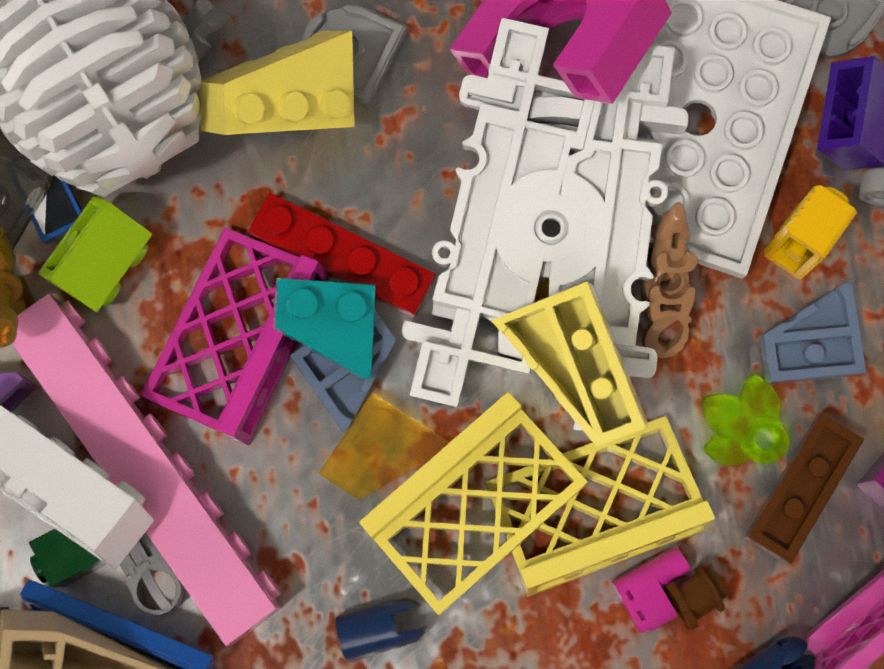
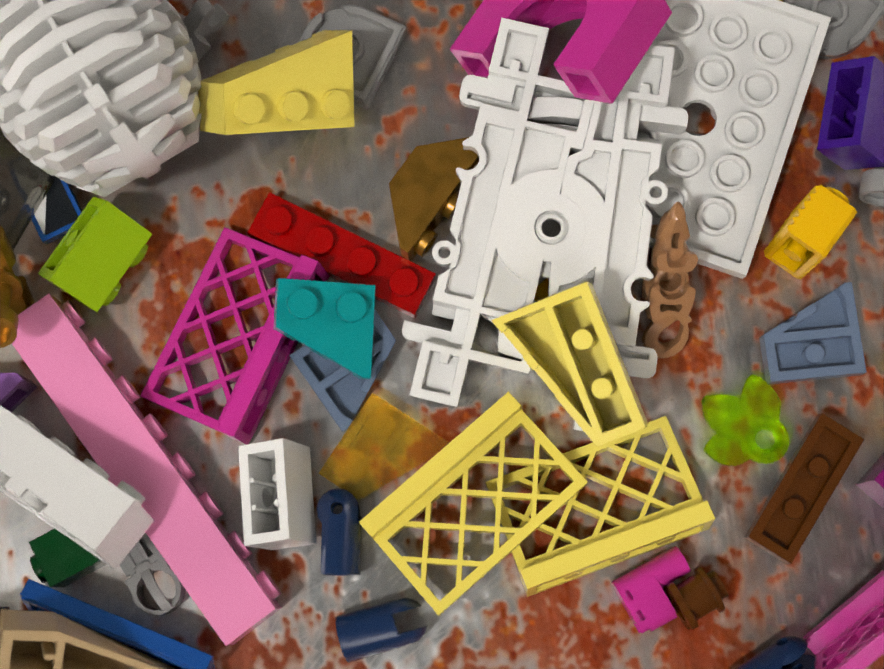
none -> white brick [238,438,317,550]
none -> dark blue piece [317,488,362,576]
none -> pearl gold slope [389,137,479,262]

